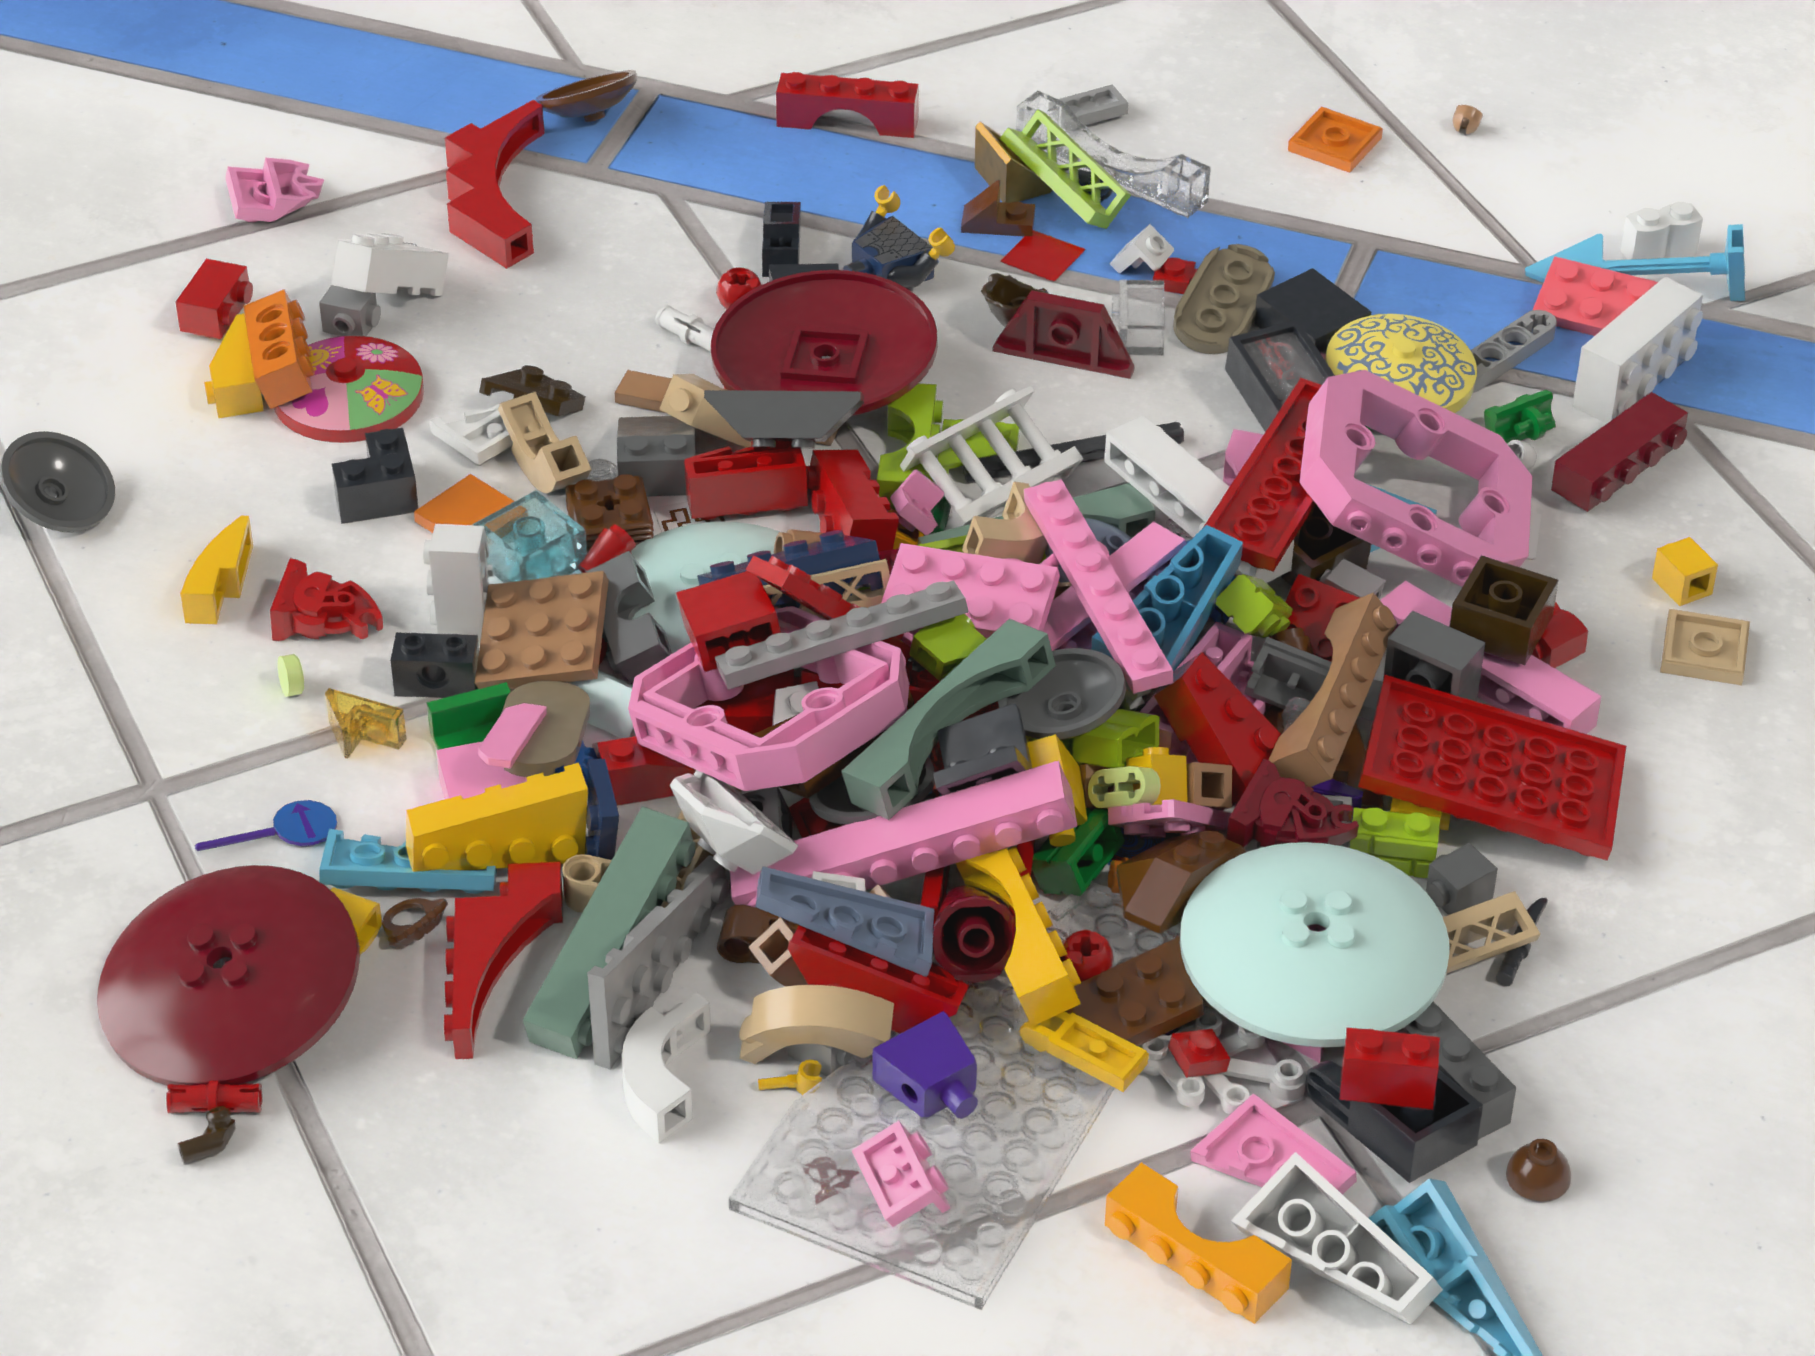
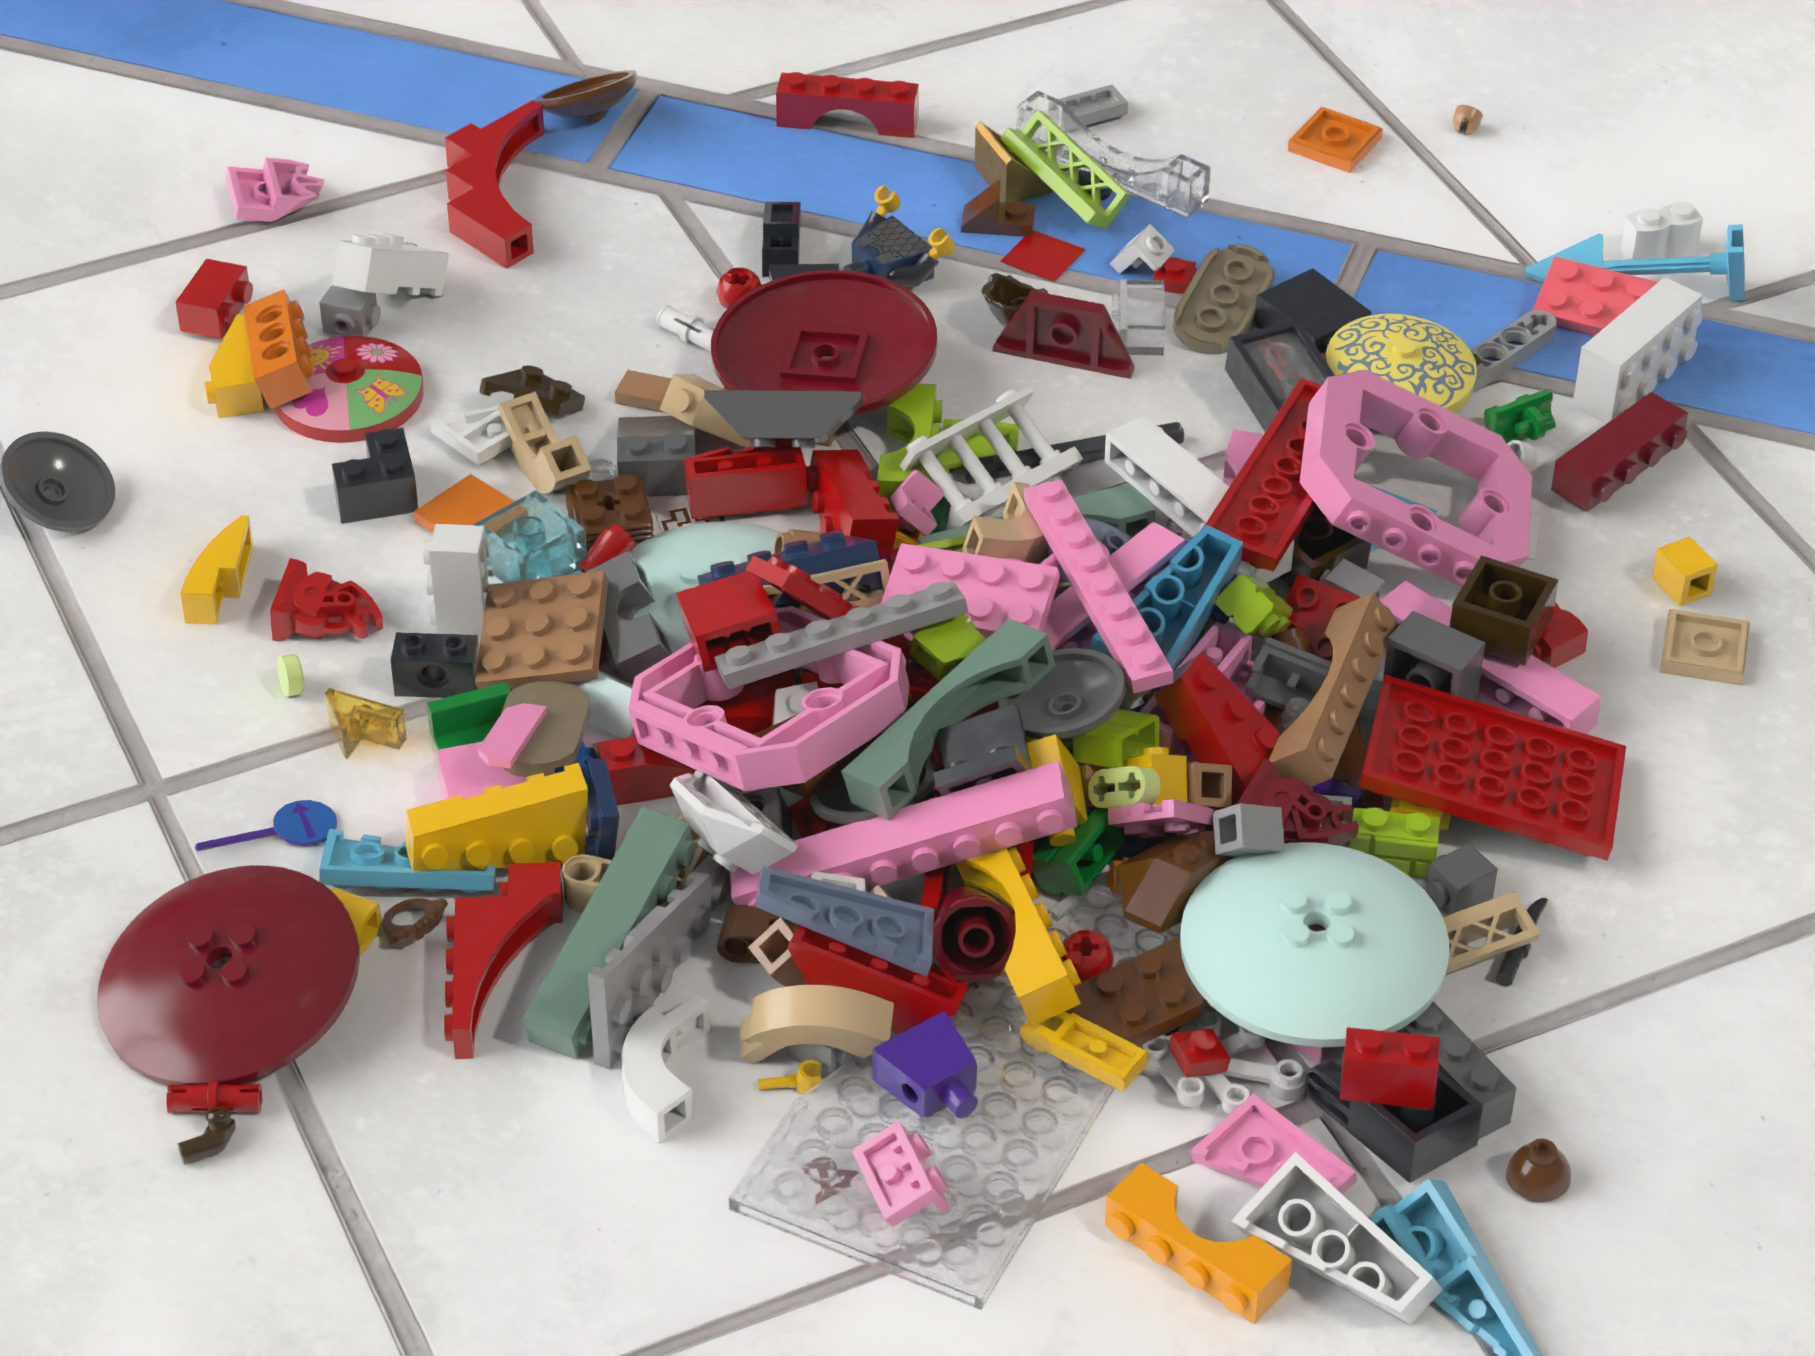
none -> light grey brick [1213,803,1284,857]

